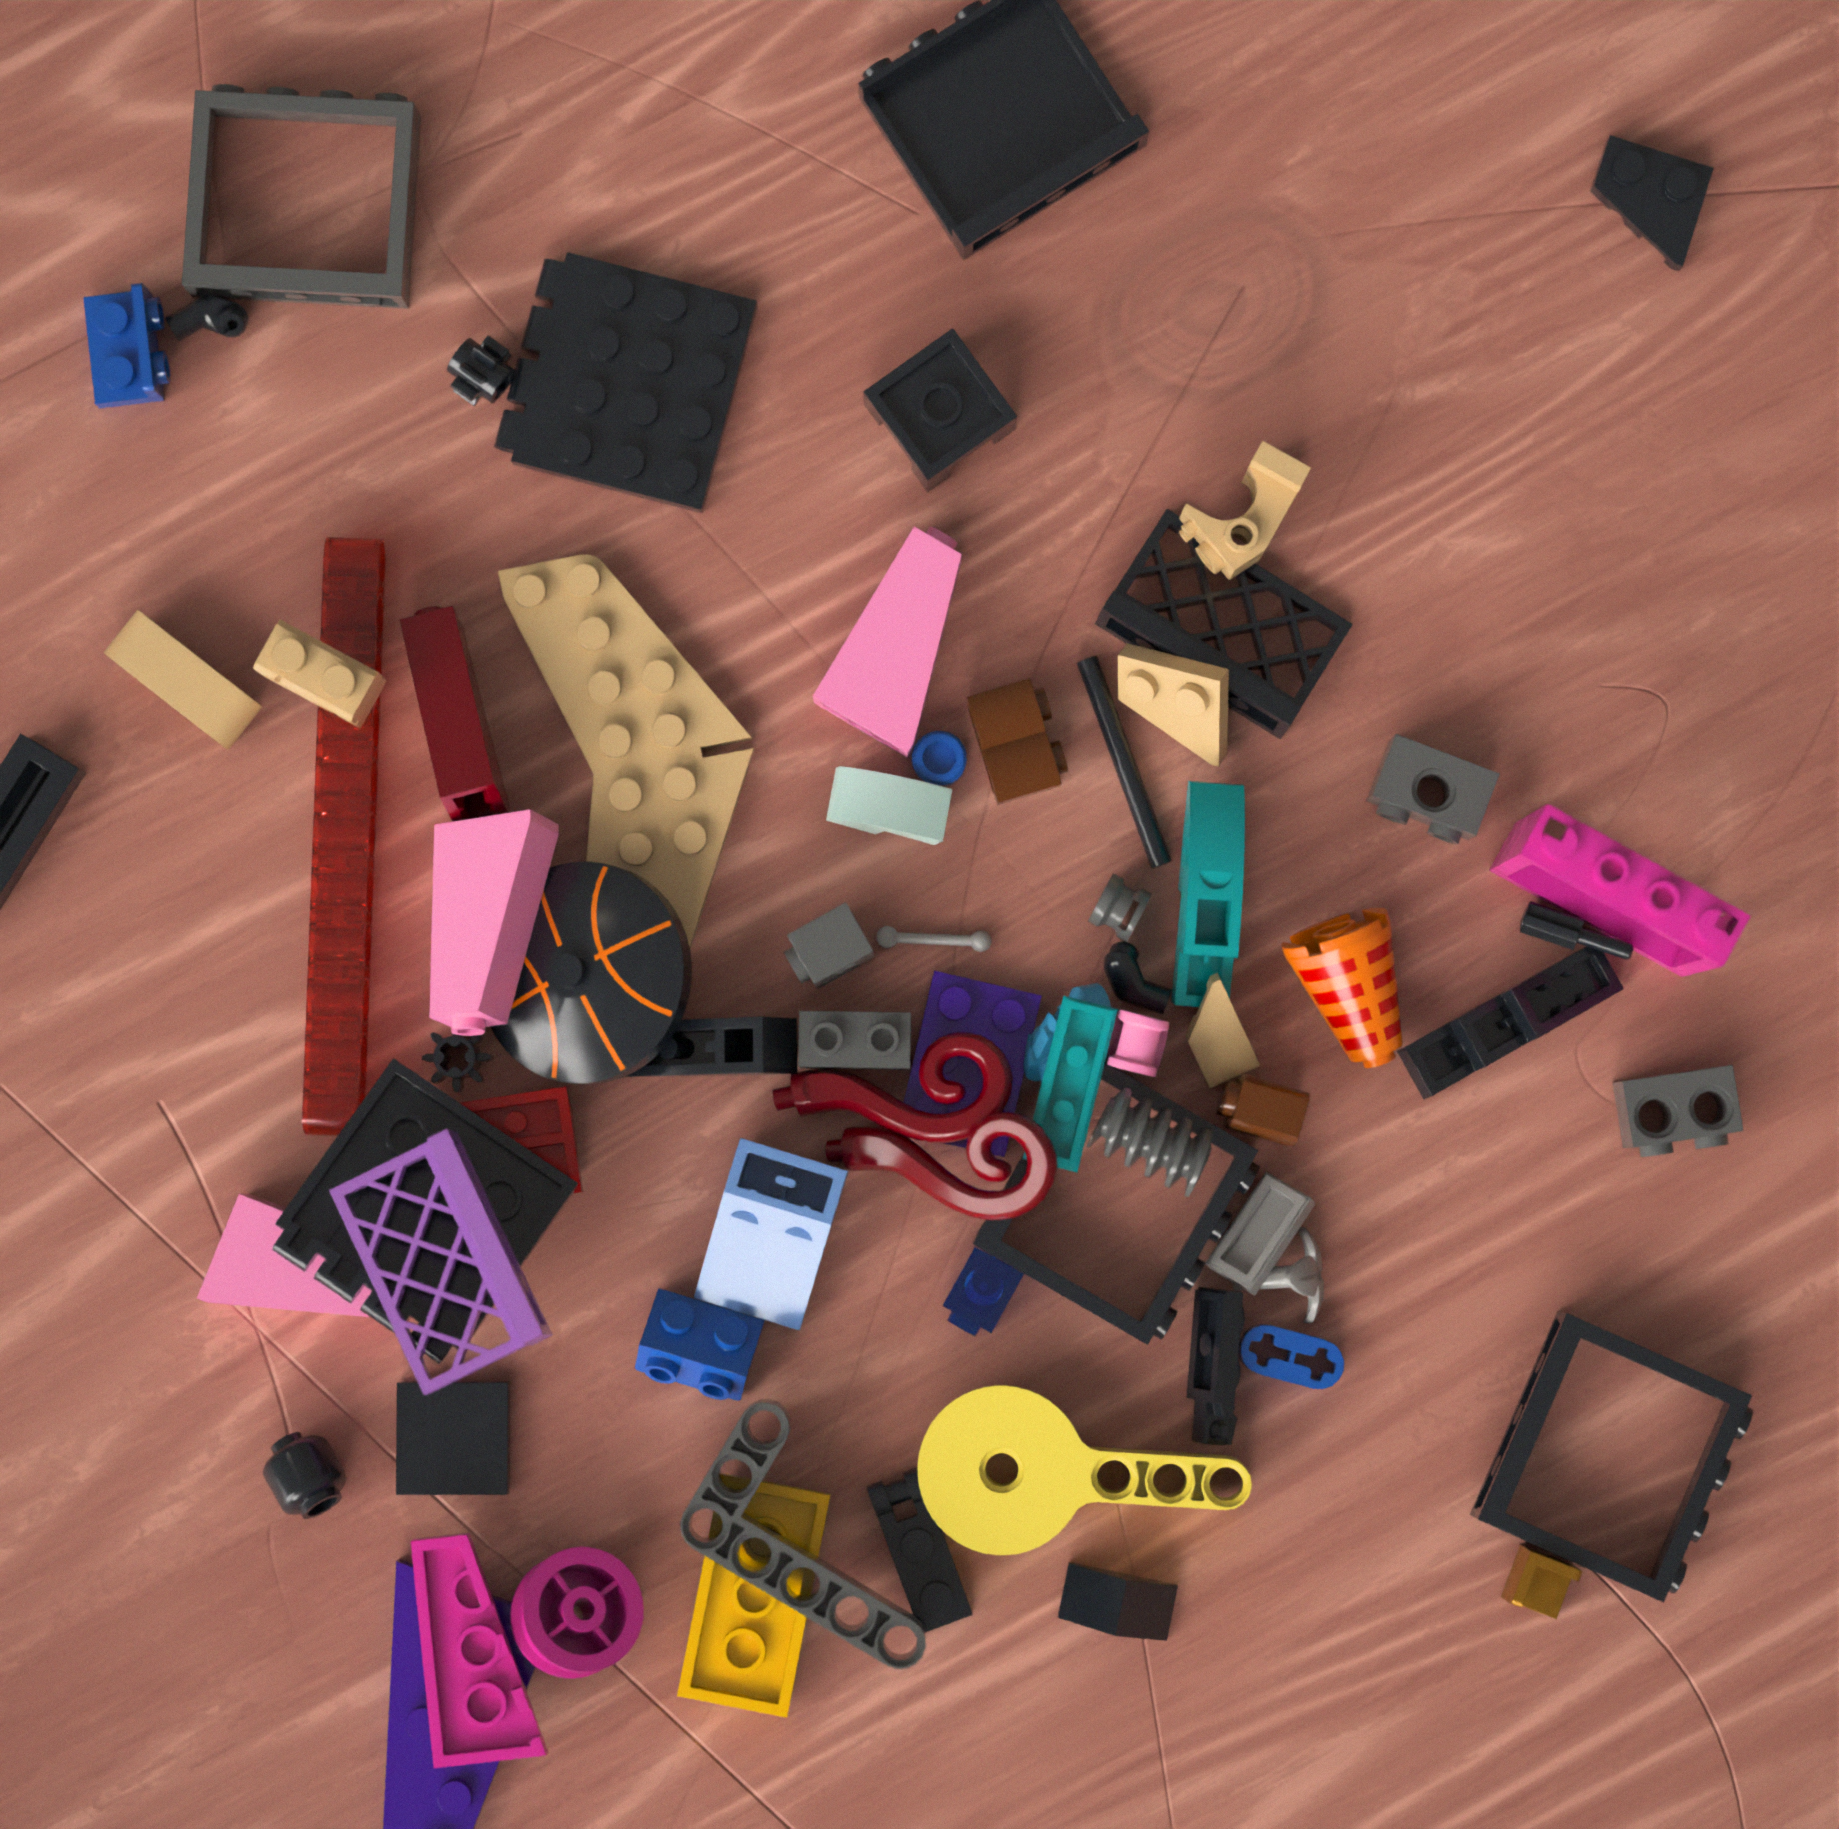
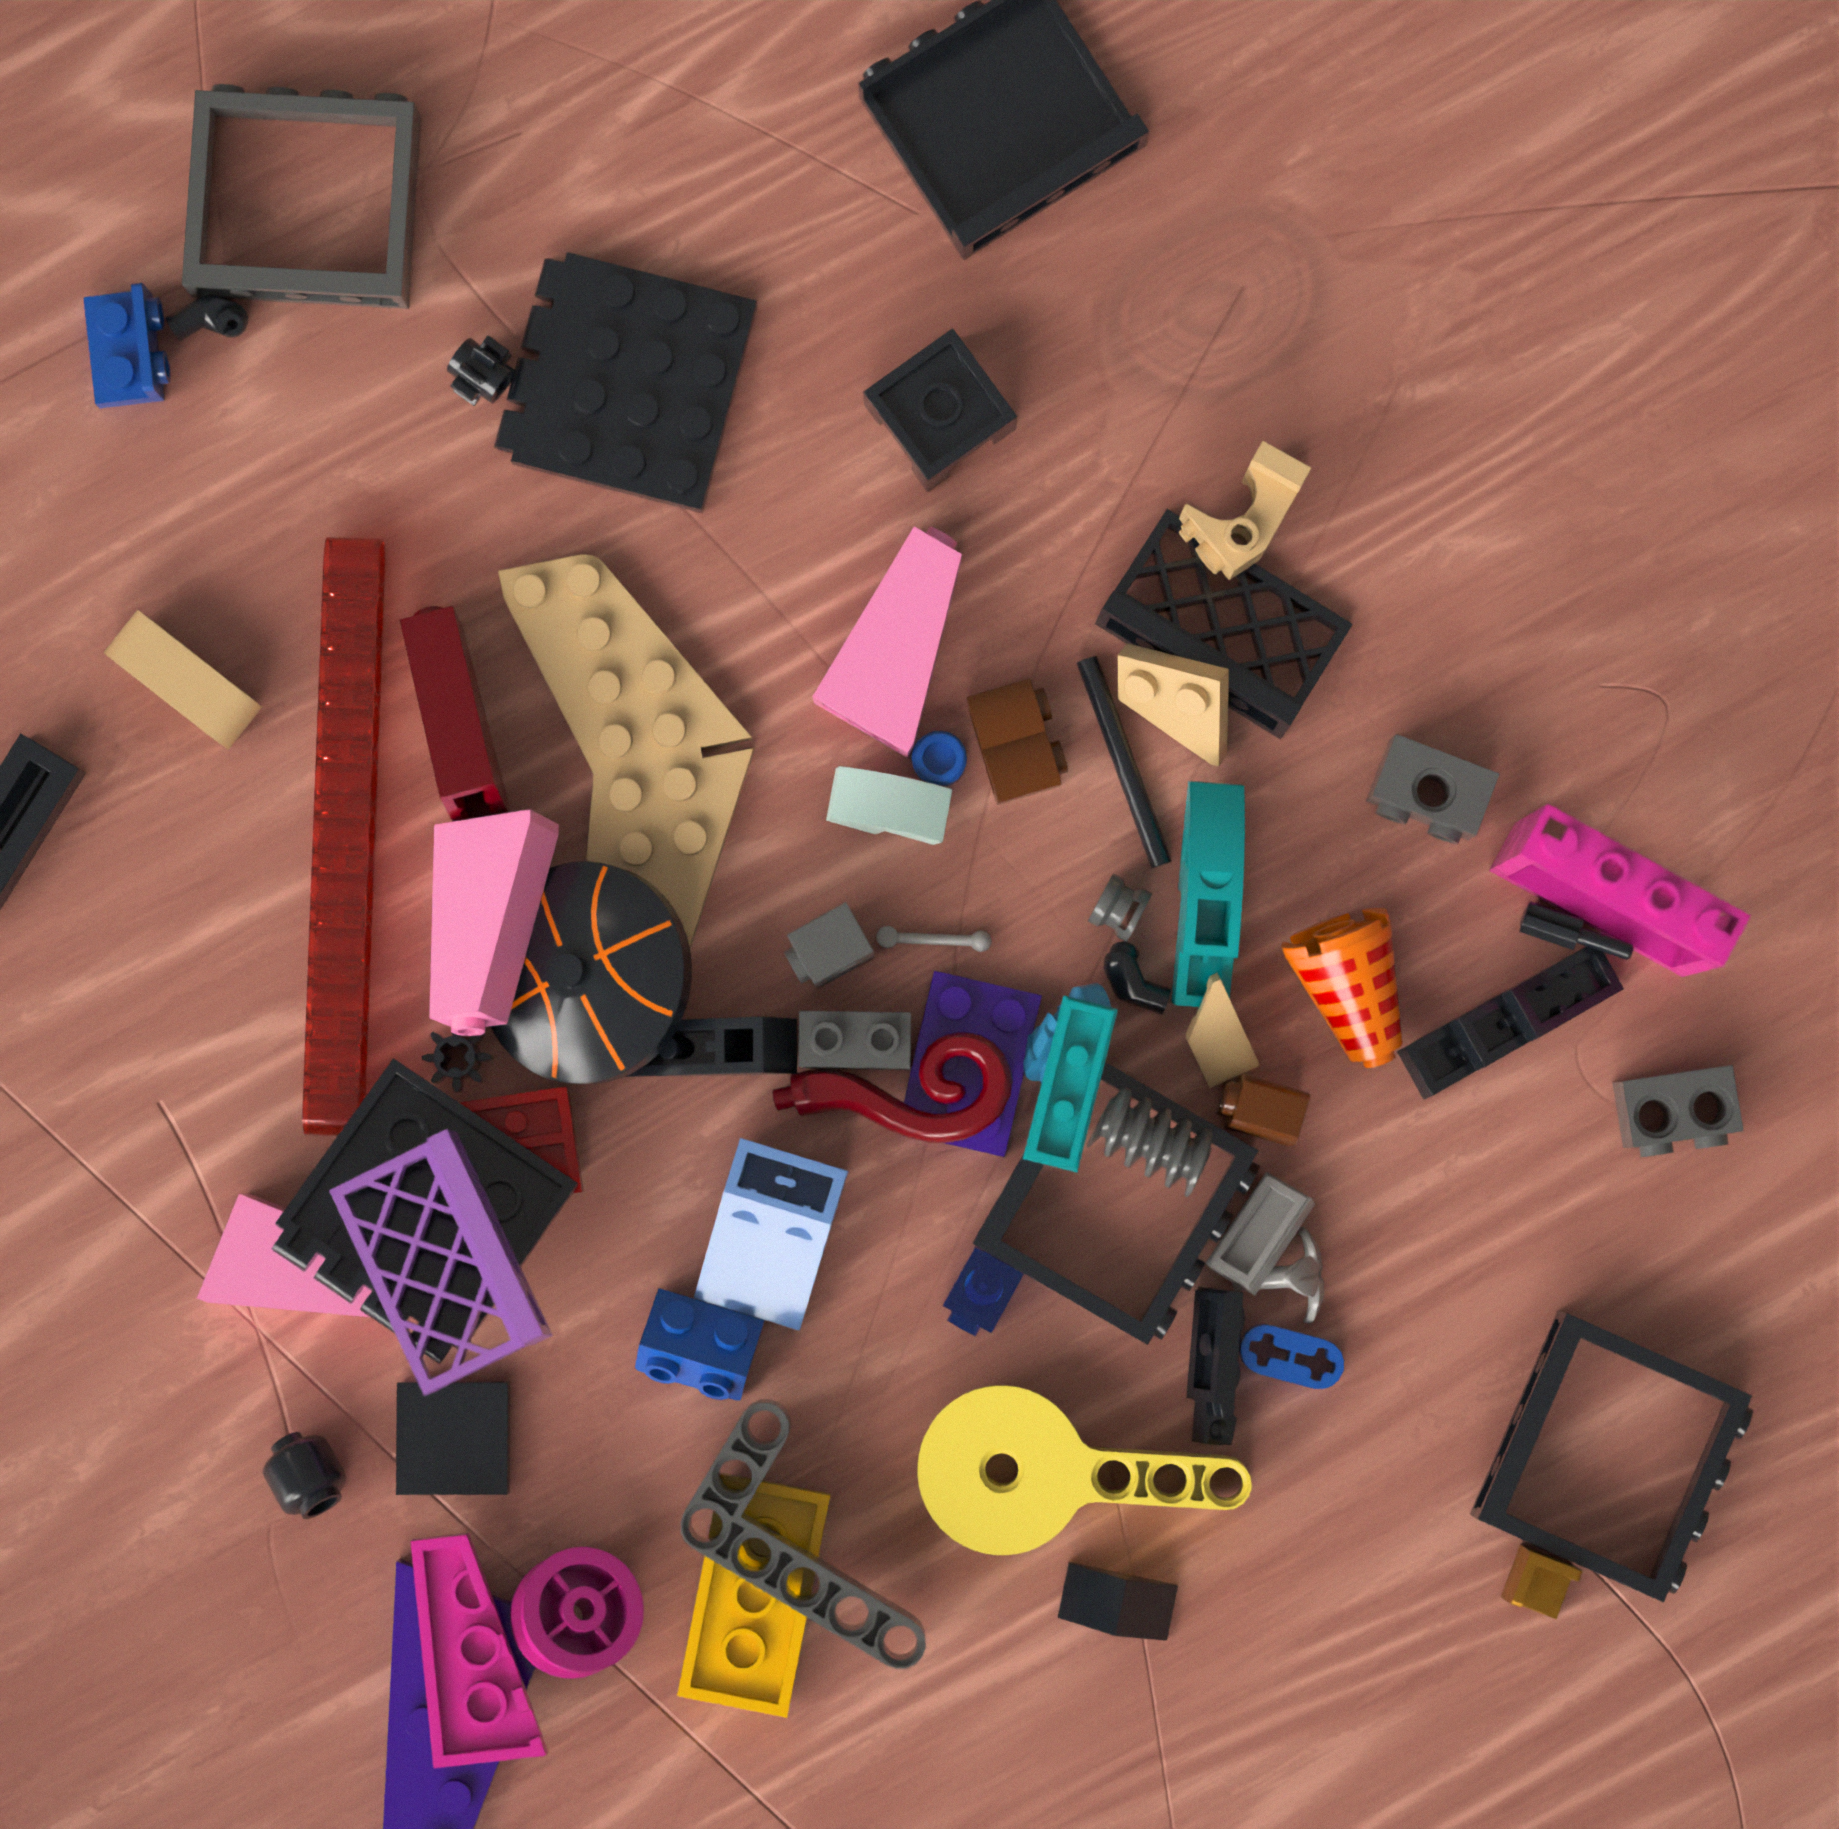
tan brick [253,620,387,728] -> none
dark red plant [825,1112,1058,1220] -> none
black plate [866,1467,973,1633] -> none
bright pink piece [1106,1010,1170,1077] -> none
black wing [1590,135,1714,271] -> none

